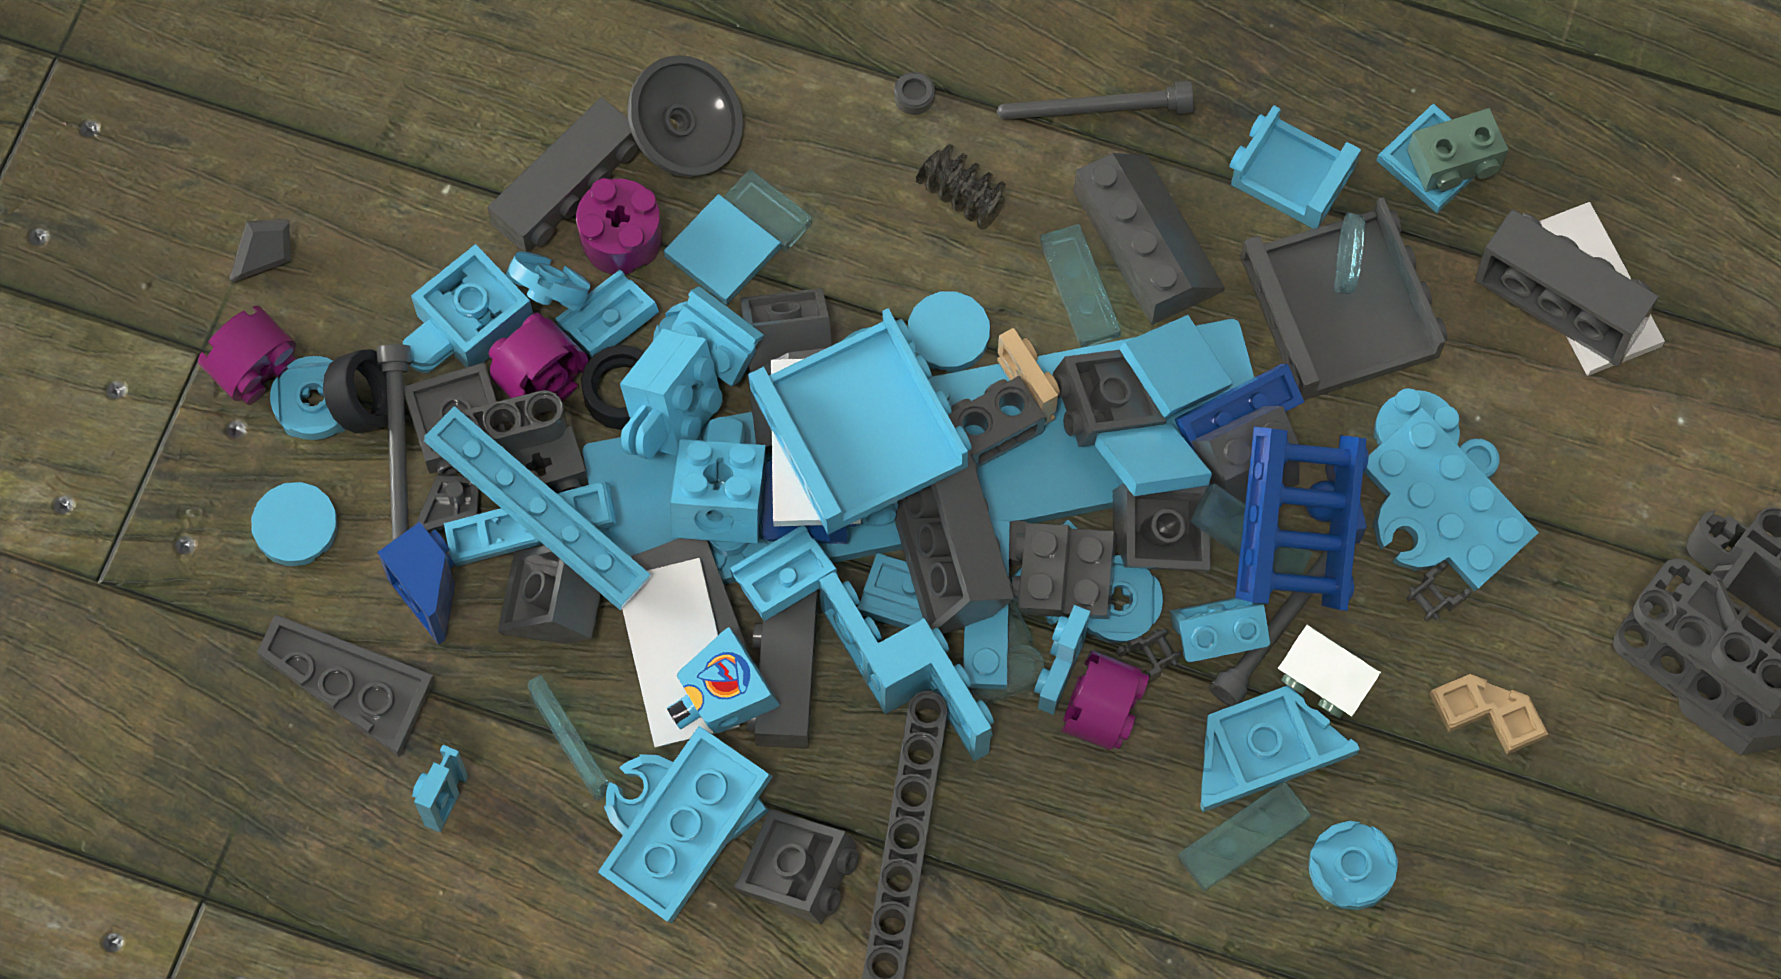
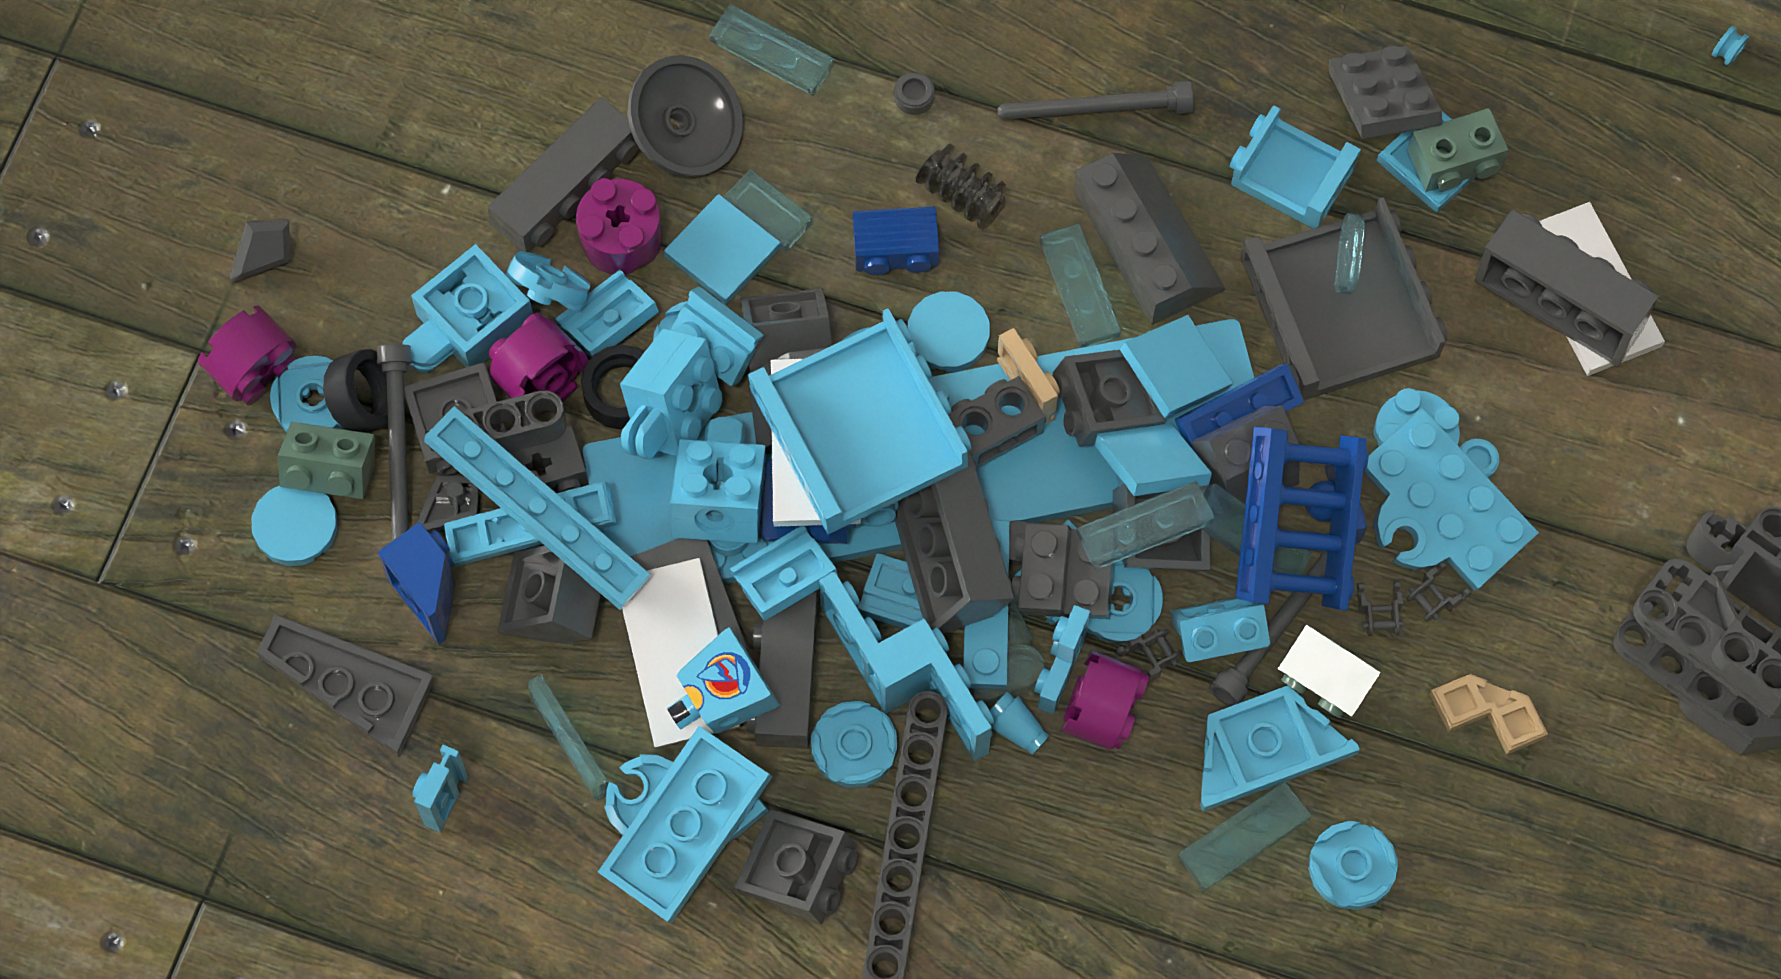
none -> sand green brick [278,422,376,499]
none -> clear light blue tile [709,4,834,96]
none -> medium azure tile [811,701,897,788]
none -> blue brick [853,206,939,275]
none -> medium azure cone [990,692,1049,755]
none -> clear light blue tile [1077,481,1215,570]
none -> dark grey plate [1329,46,1442,139]
none -> dark grey piece [1357,581,1404,636]
none -> medium azure bush [1712,25,1750,67]

